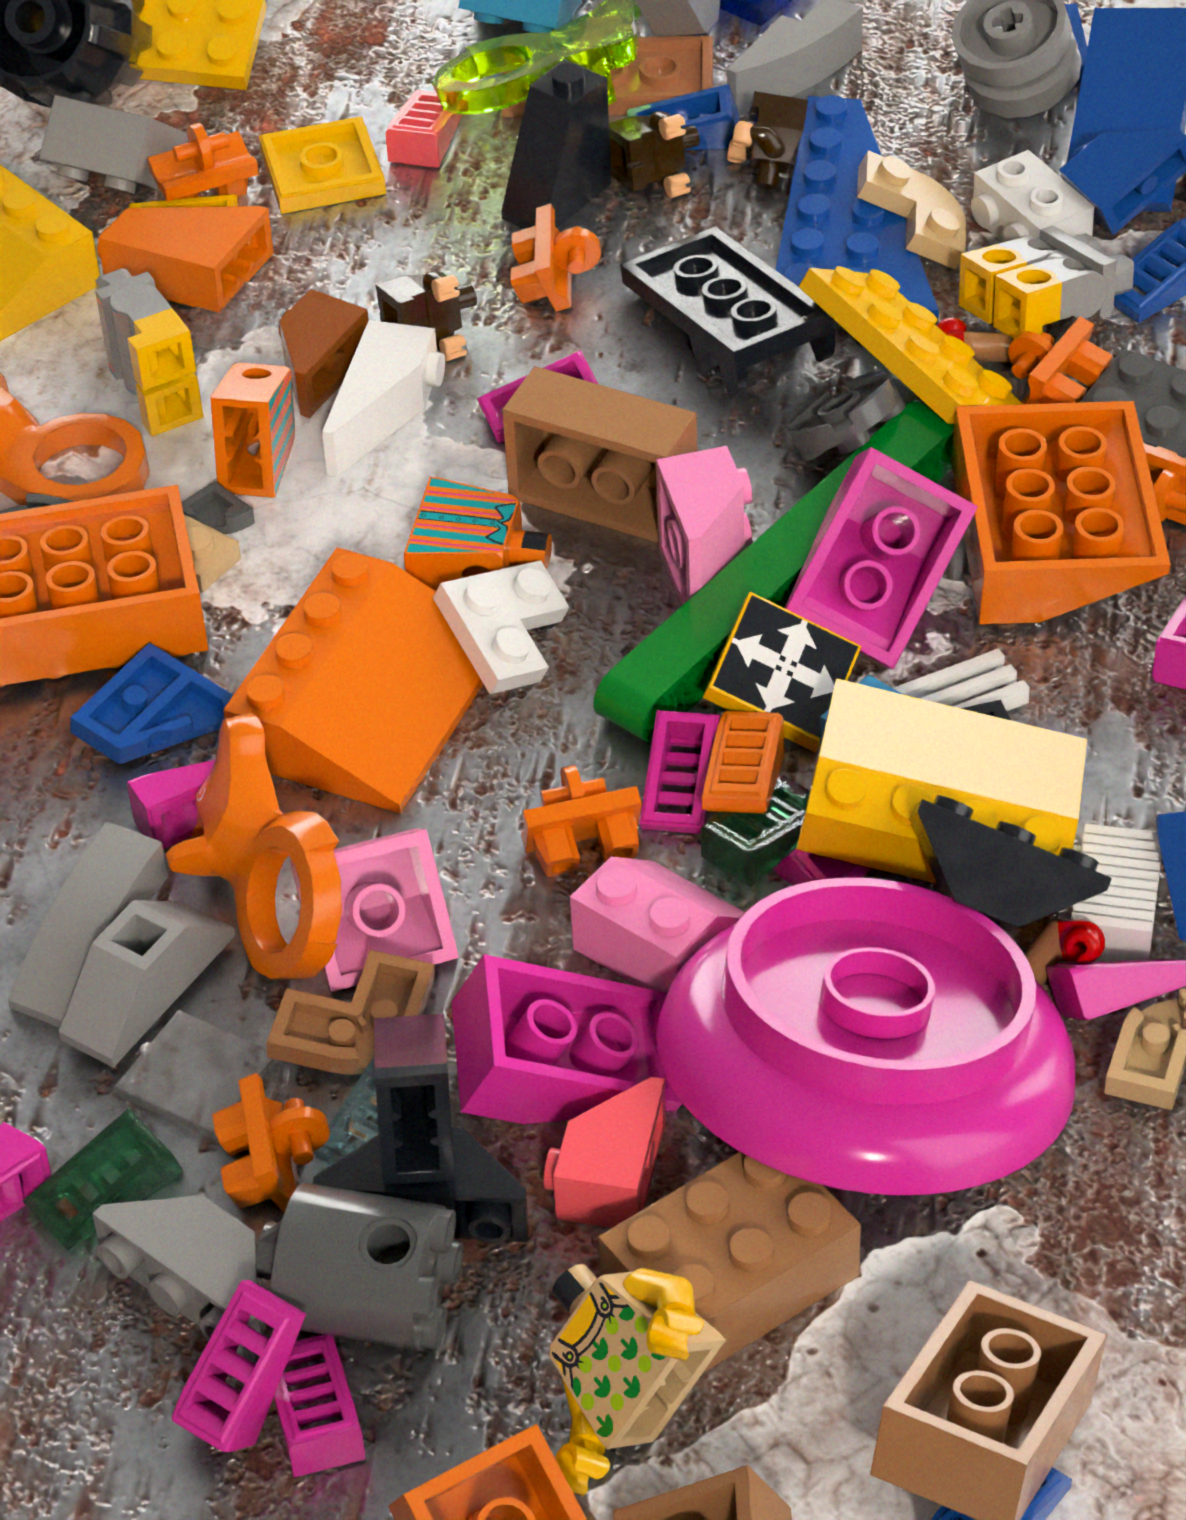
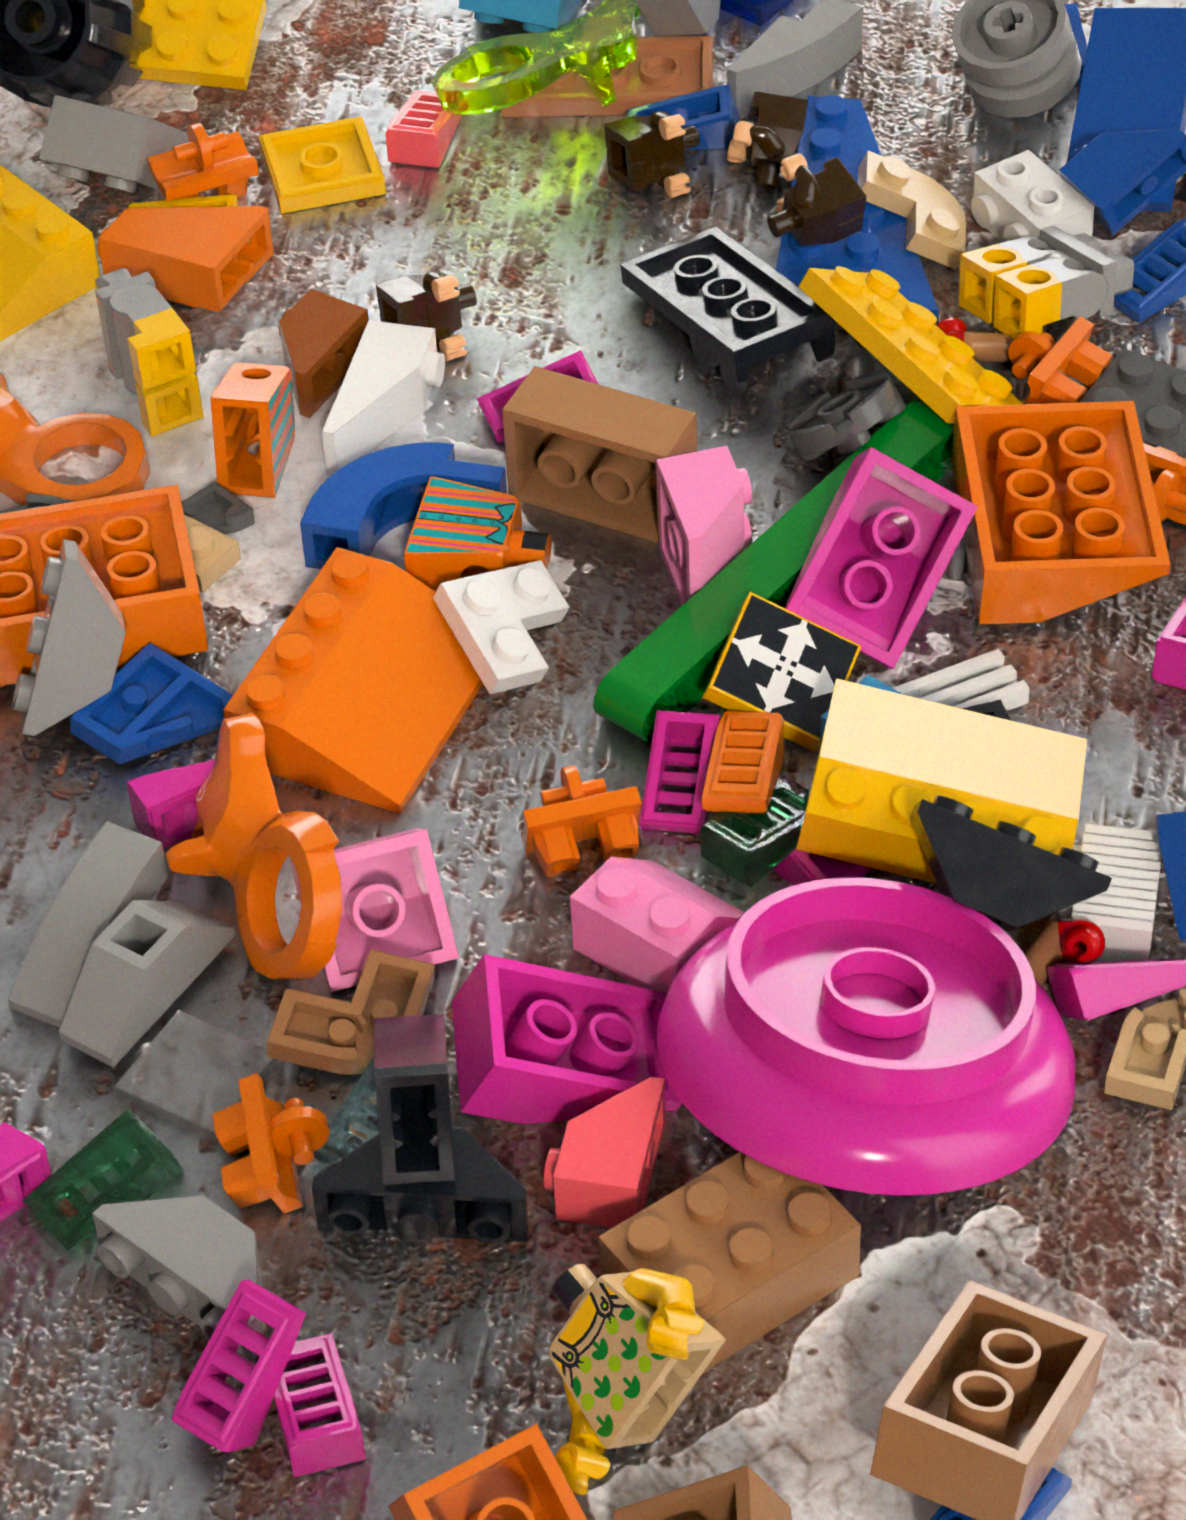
dark grey cylinder [255,1183,464,1351] -> none
black slope [501,59,611,229] -> none
orange hips [510,204,601,312] -> none
none -> light grey slope [12,539,126,736]
none -> blue arch [300,442,507,569]
none -> dark brown piece [767,154,867,246]

